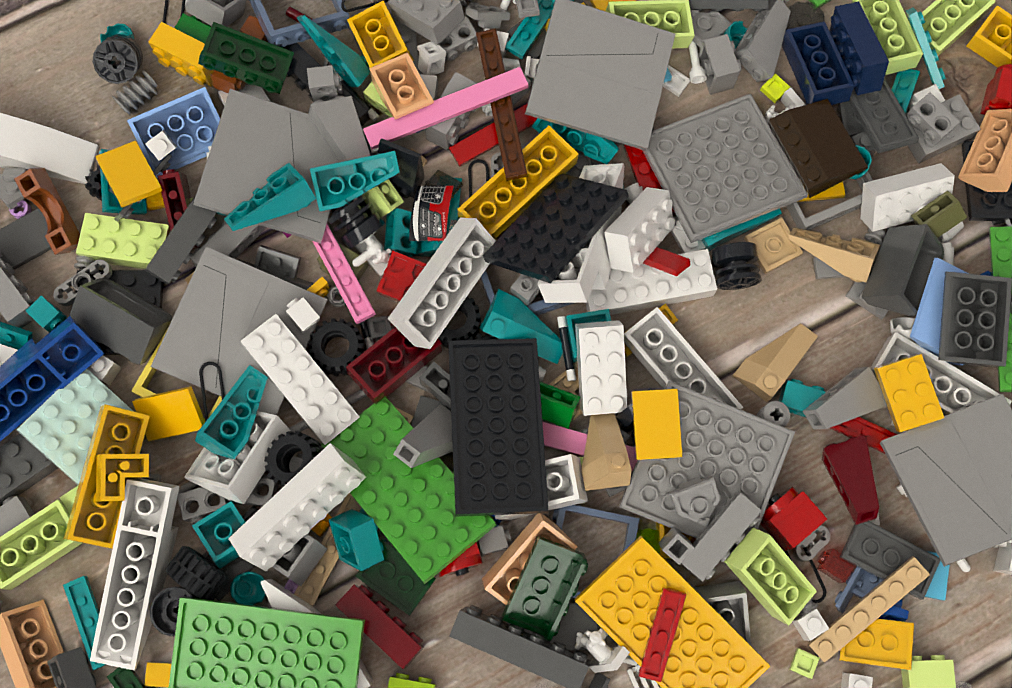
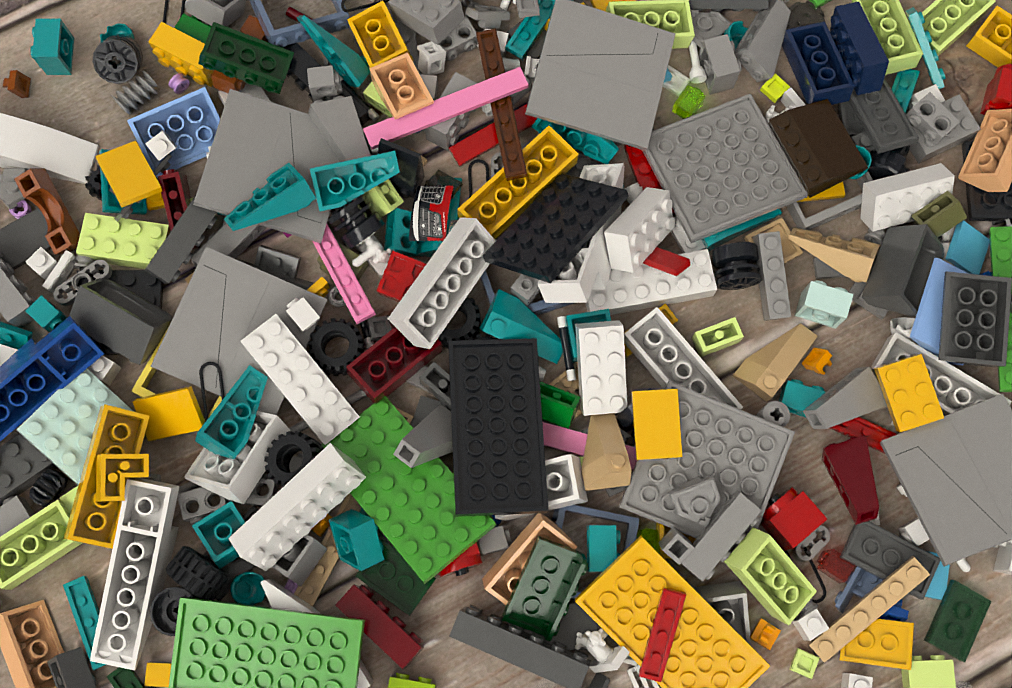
none -> dark orange tile [3,70,31,98]
none -> white brick [25,247,58,280]
none -> black gear [29,469,68,507]
none -> teal brick [30,18,74,75]
none -> white tile [42,250,77,294]
none -> lavender bush [168,73,190,94]
none -> teal brick [587,525,620,572]
none -> clear neon green brick [672,85,706,119]
none -> yellowish green brick [691,317,744,357]
none -> light orange tile [750,618,781,650]
none -> light grey brick [753,231,791,321]
none -> light aqua brick [795,280,853,329]
none -> light orange tile [801,347,832,375]
none -> black piece [868,145,910,180]
none -> white brick [898,517,929,546]
none -> clear green tile [924,580,992,663]
none -> medium azure tile [945,220,990,275]

